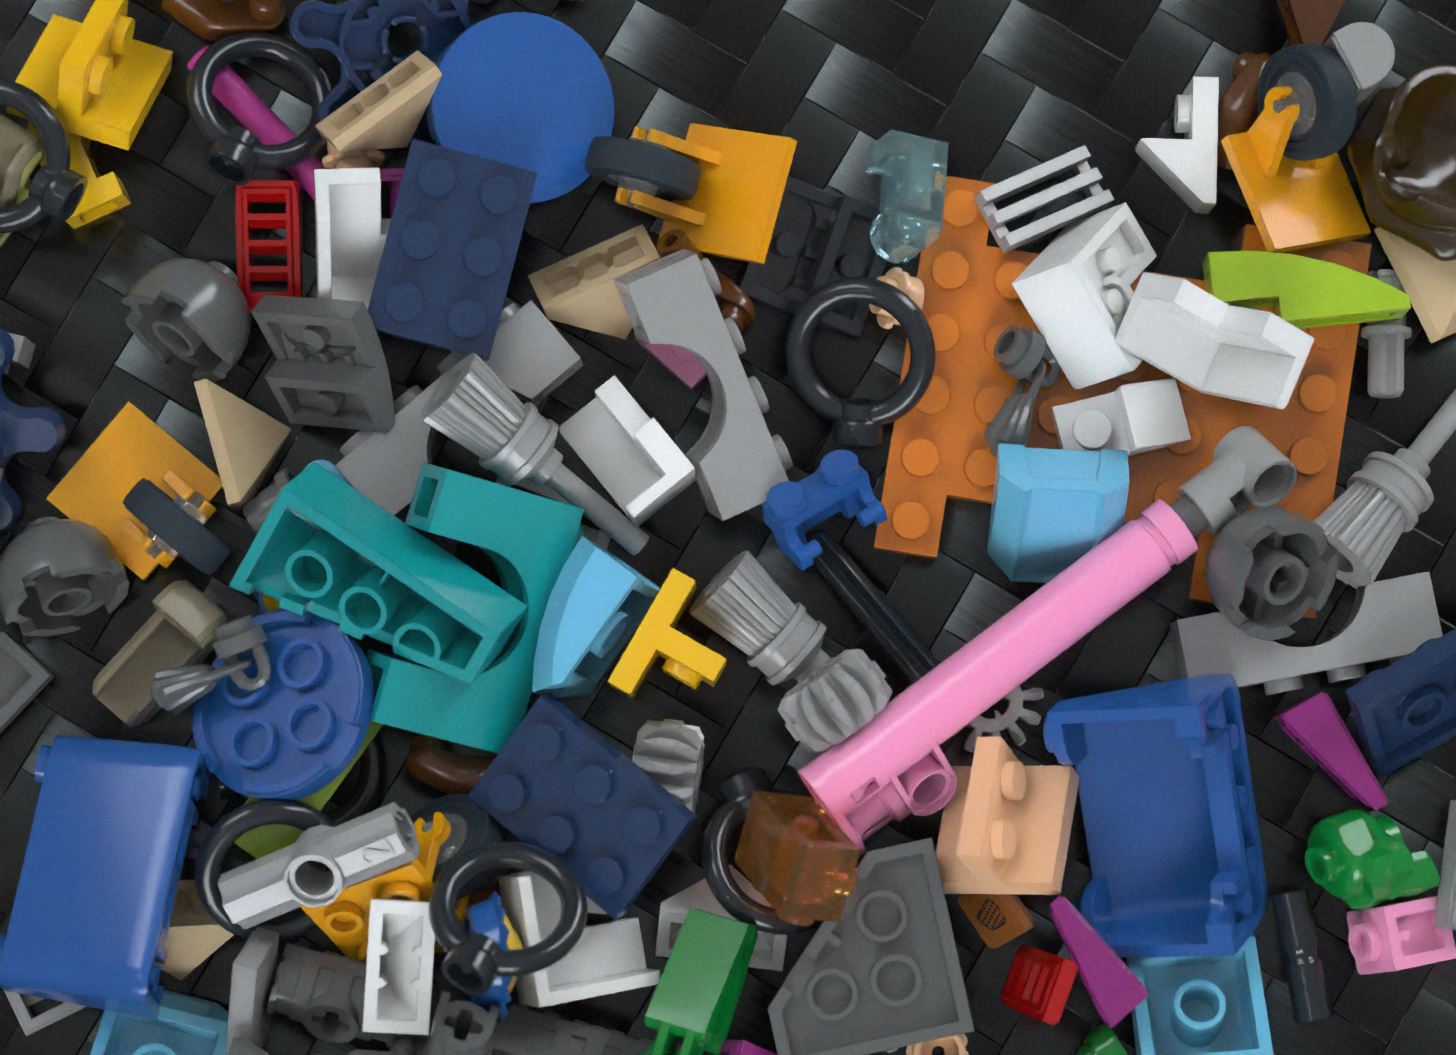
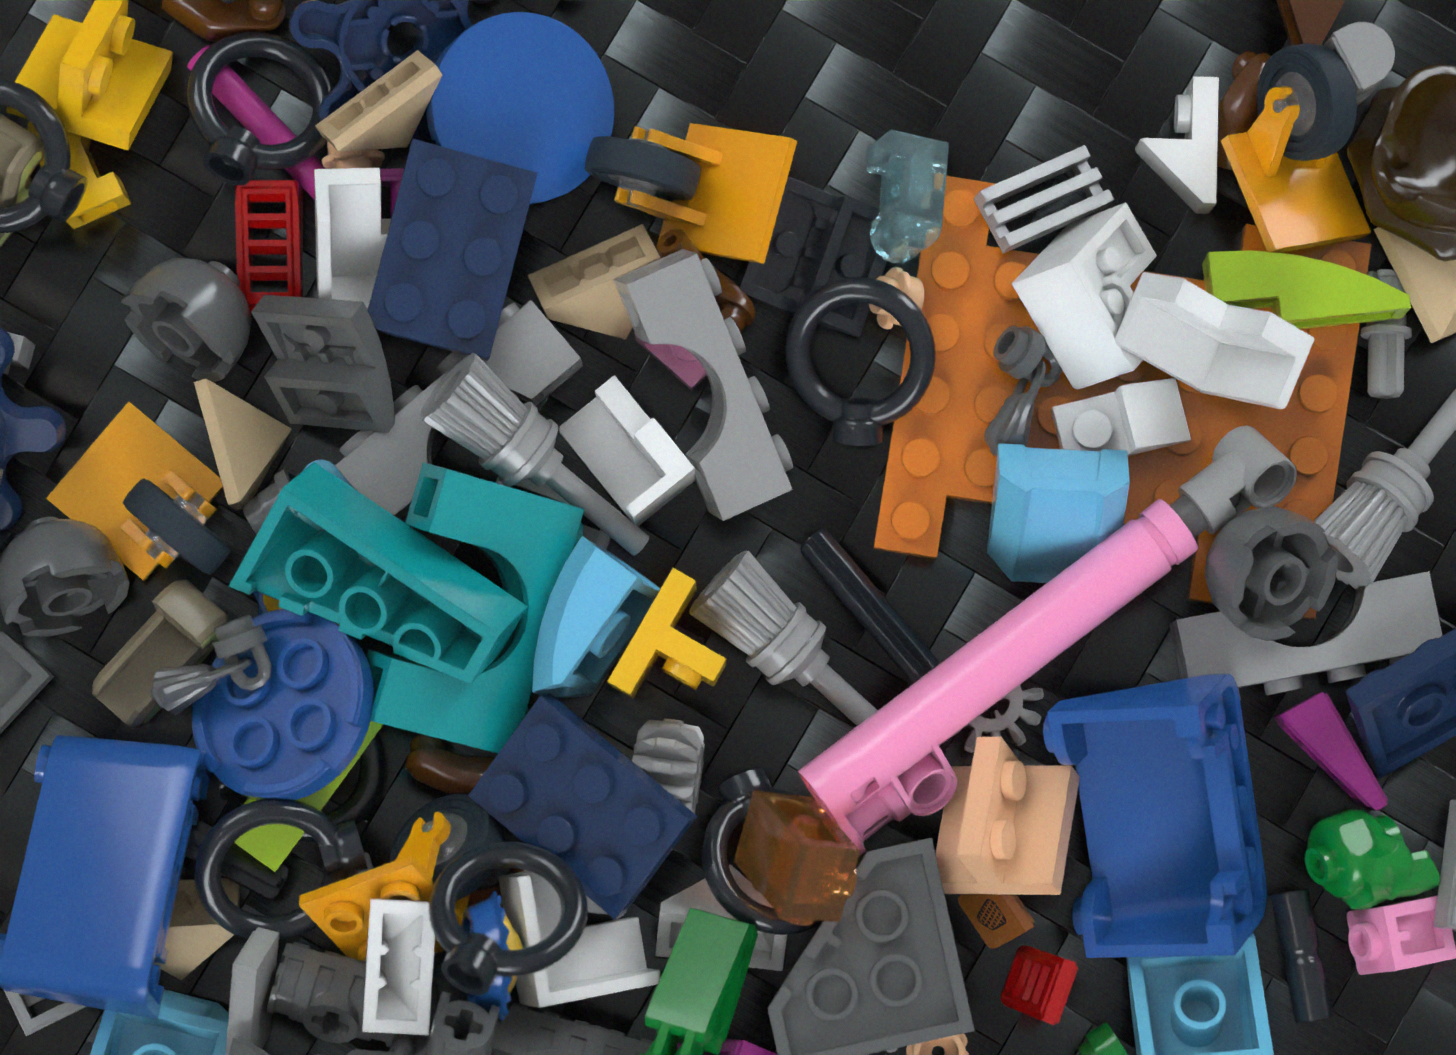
light grey piece [218,802,420,930] -> none
blue piece [762,450,887,571] -> none
light grey gear [778,649,893,752] -> none
magenta slope [1047,896,1149,1028] -> none

